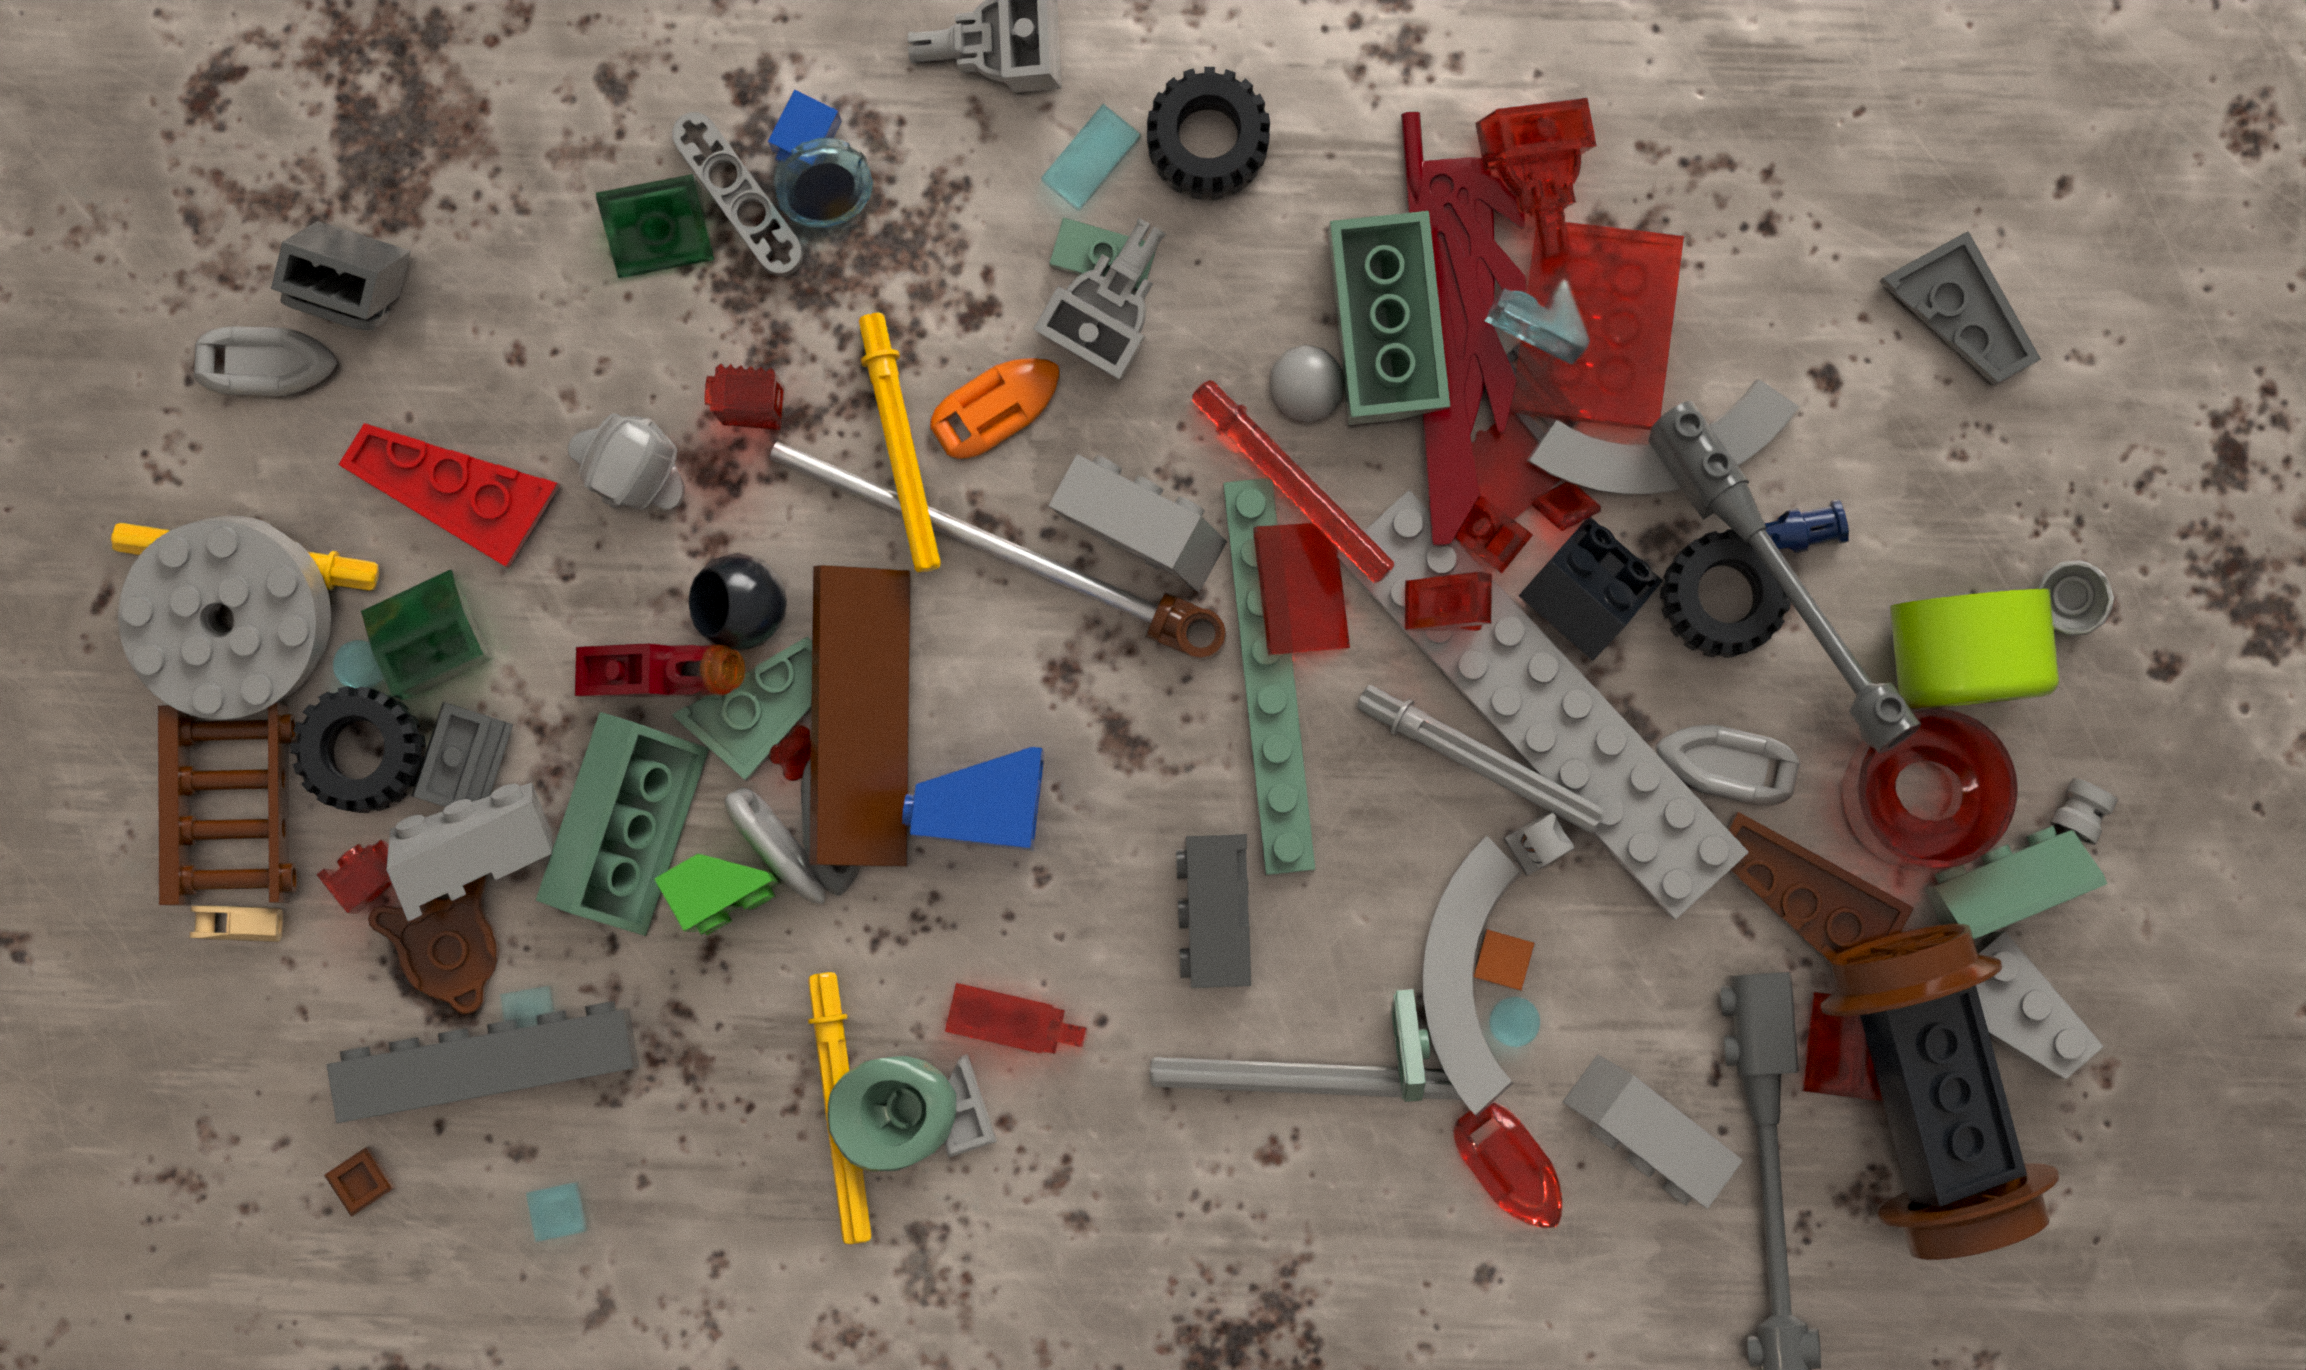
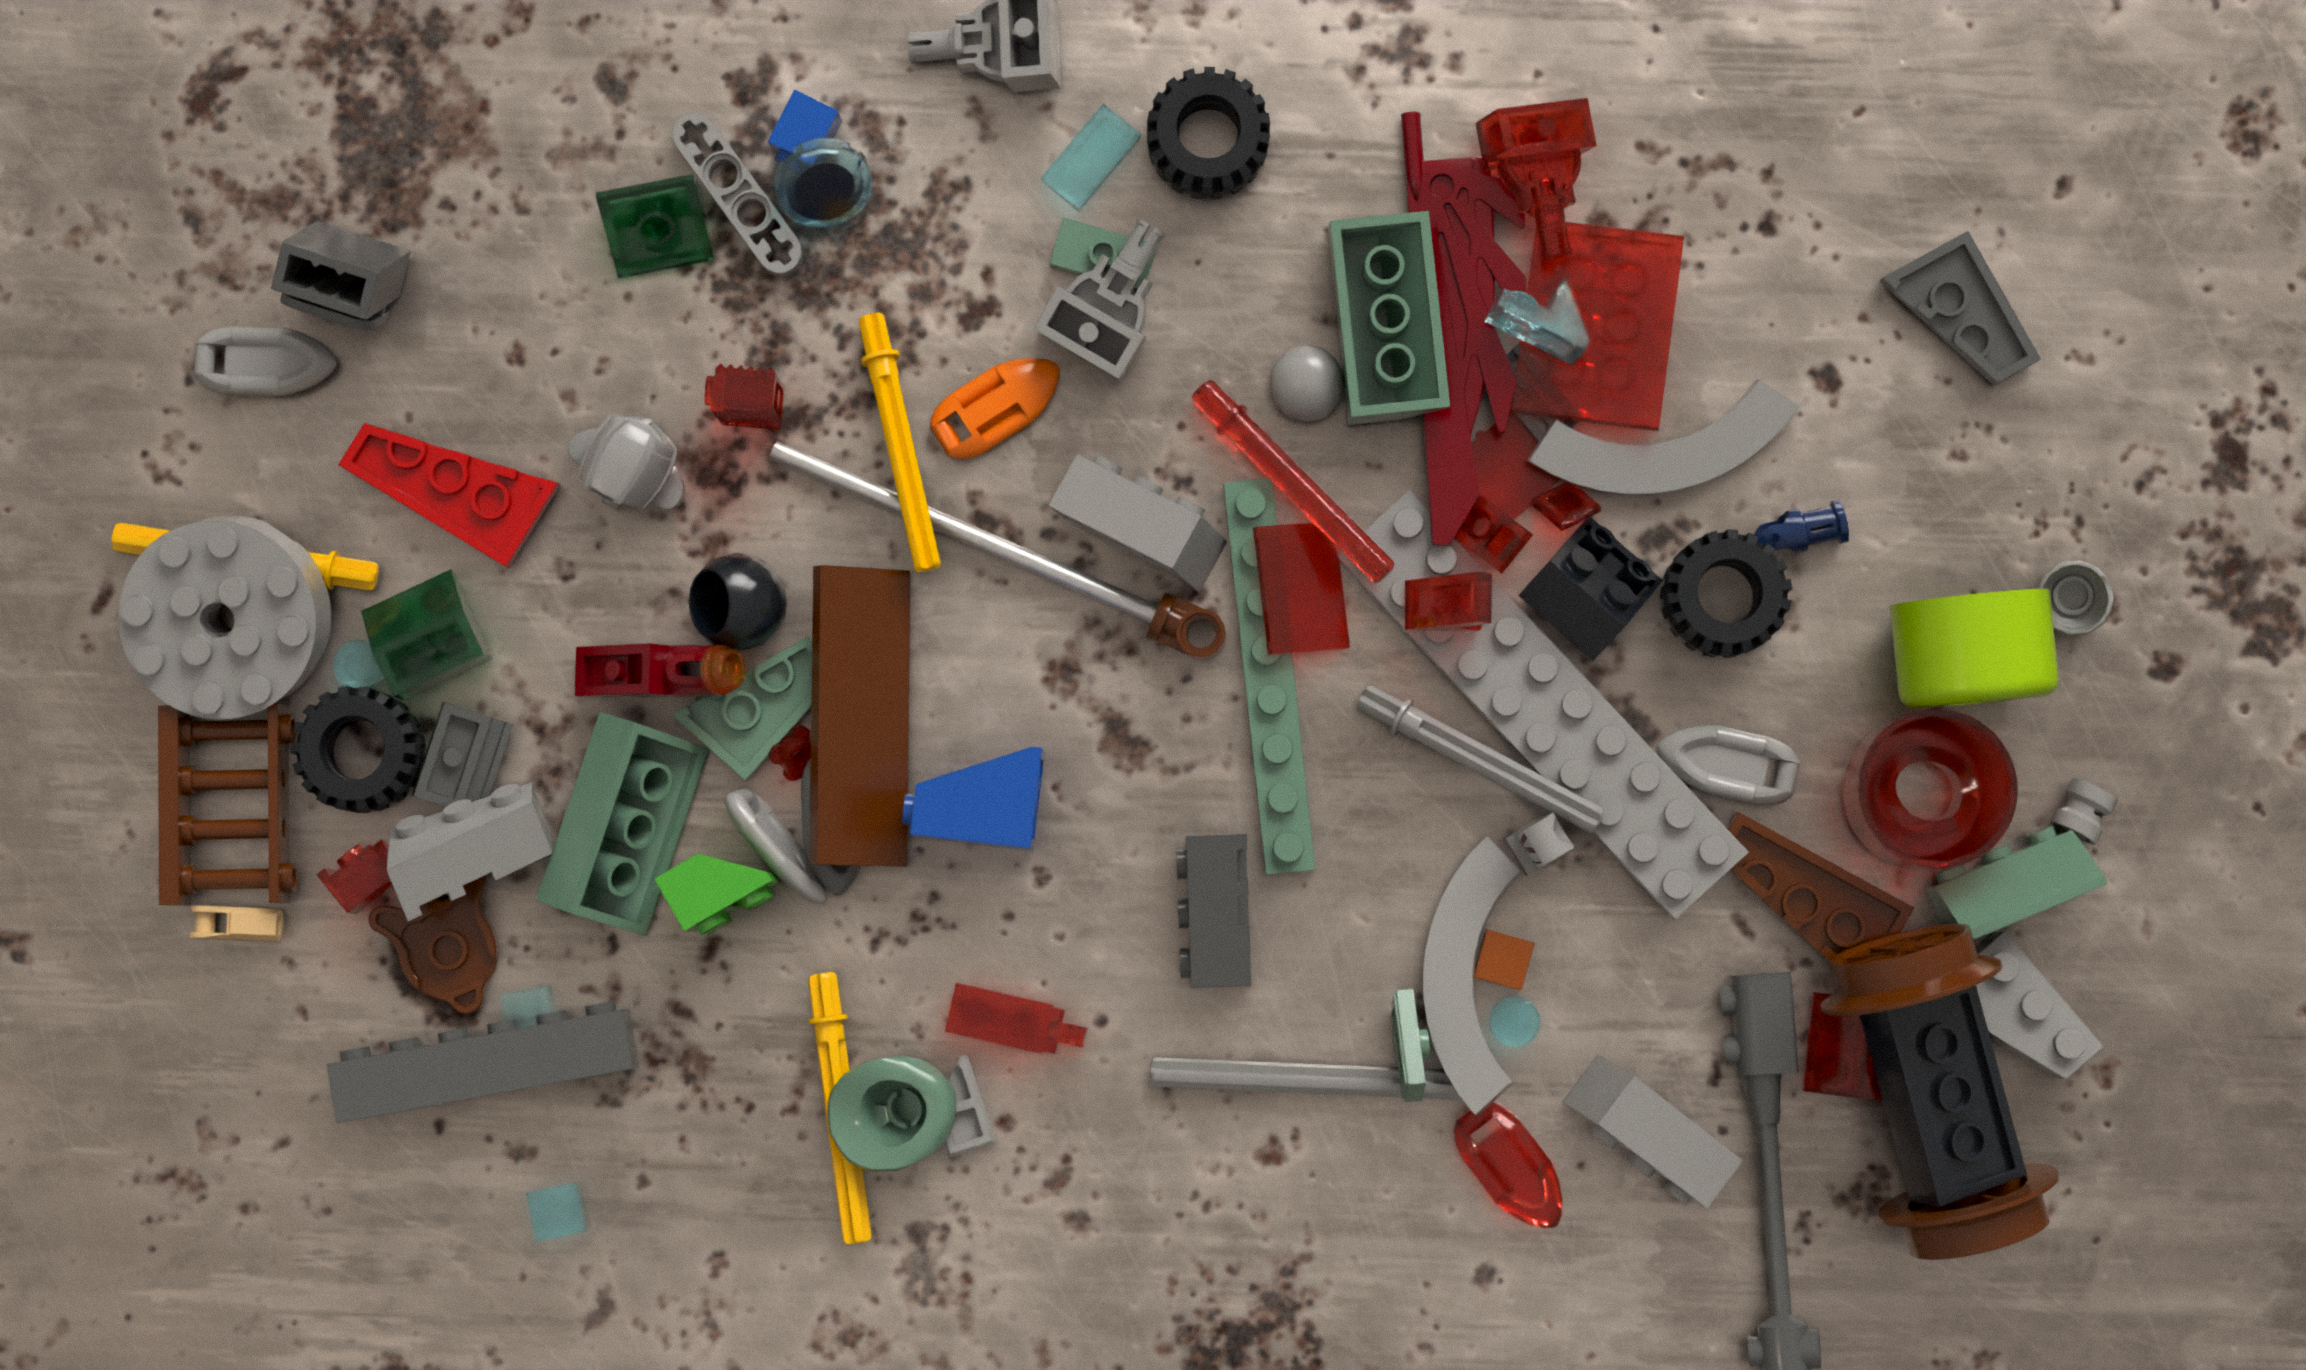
reddish brown tile [324,1147,396,1217] -> none
dark grey bar [1648,401,1921,754] -> none

